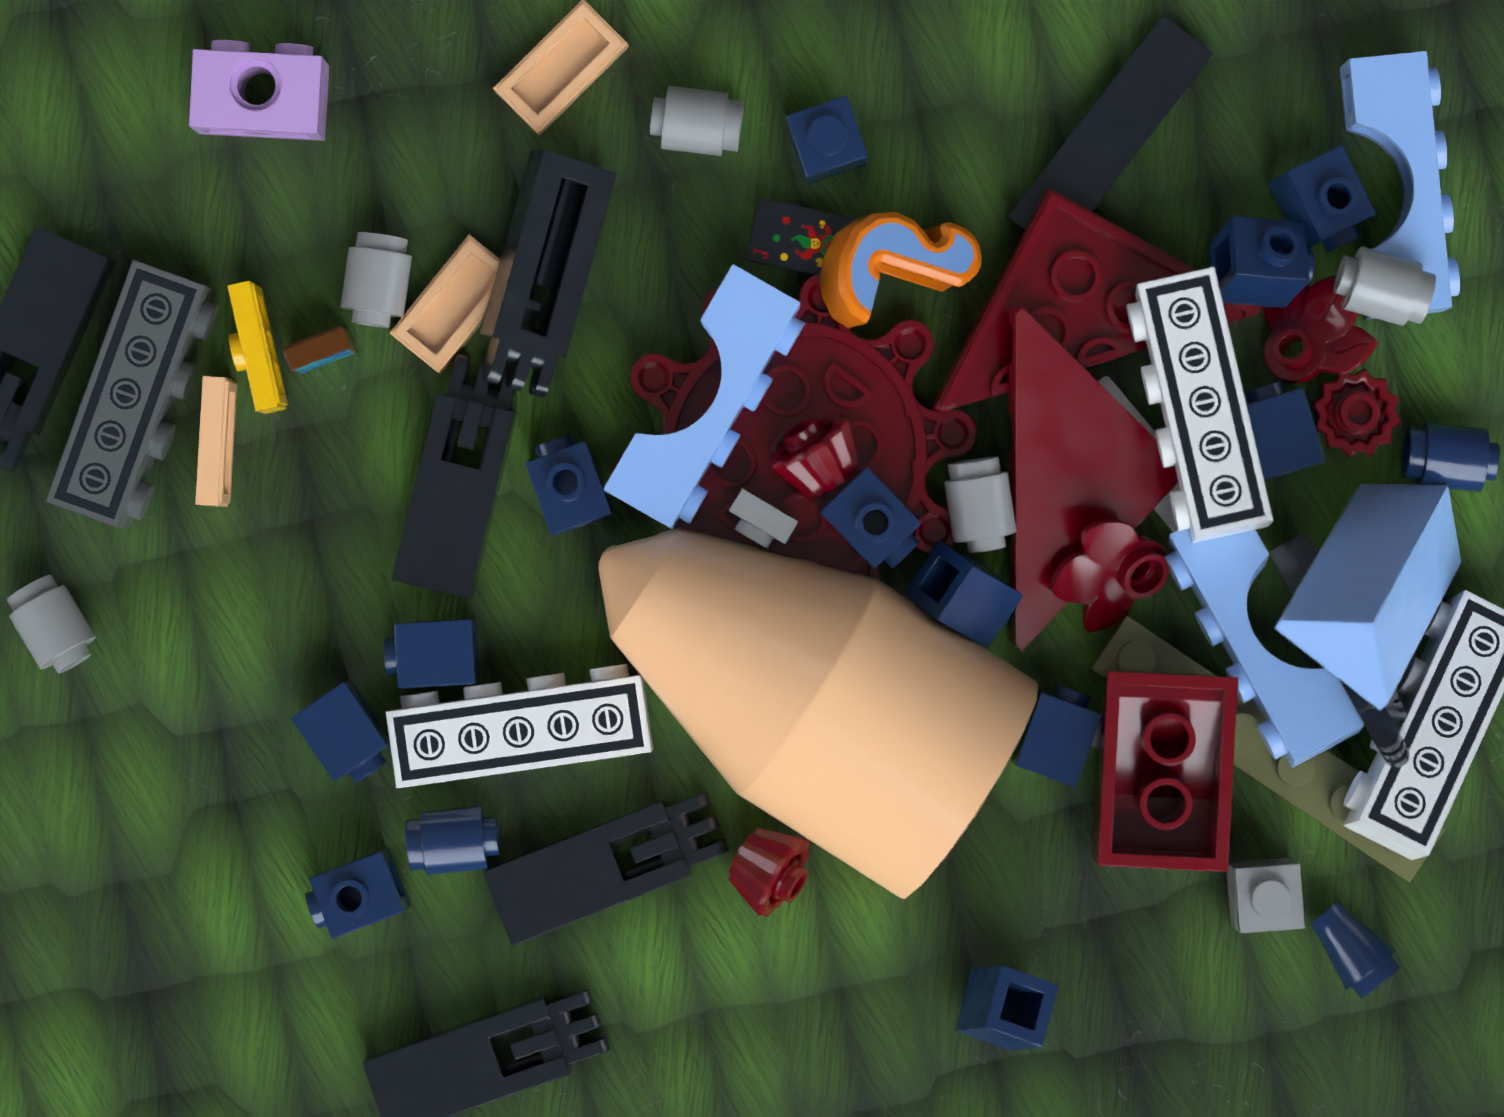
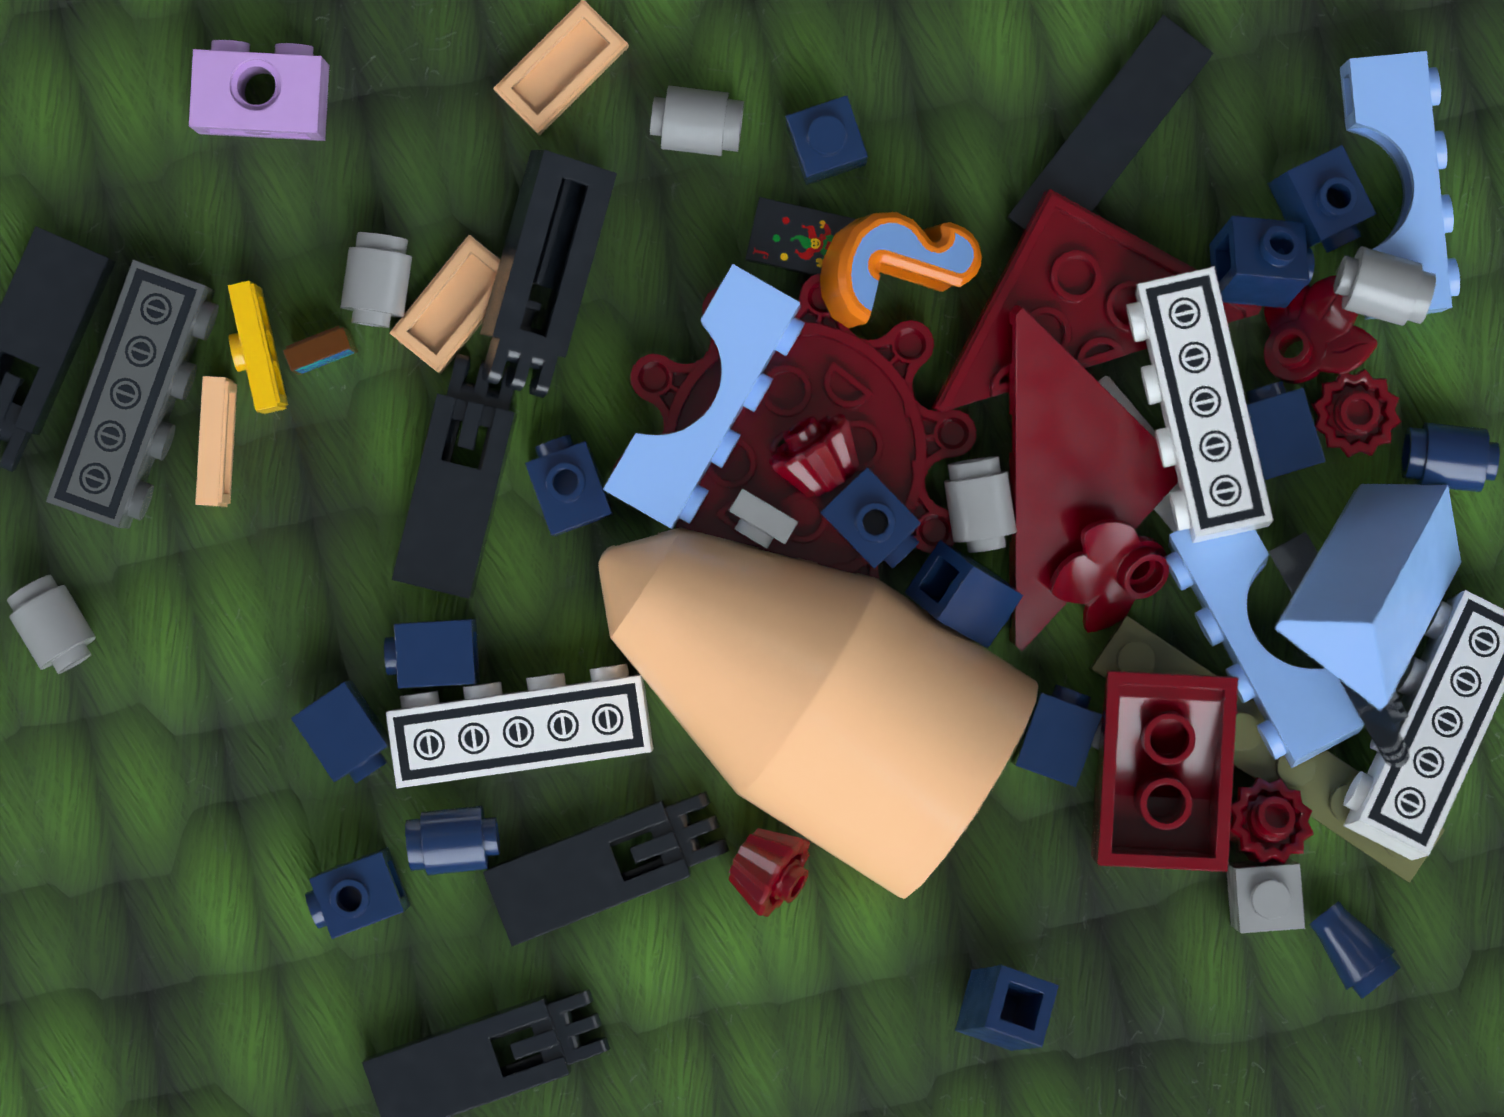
none -> dark red piece [1230,777,1314,864]

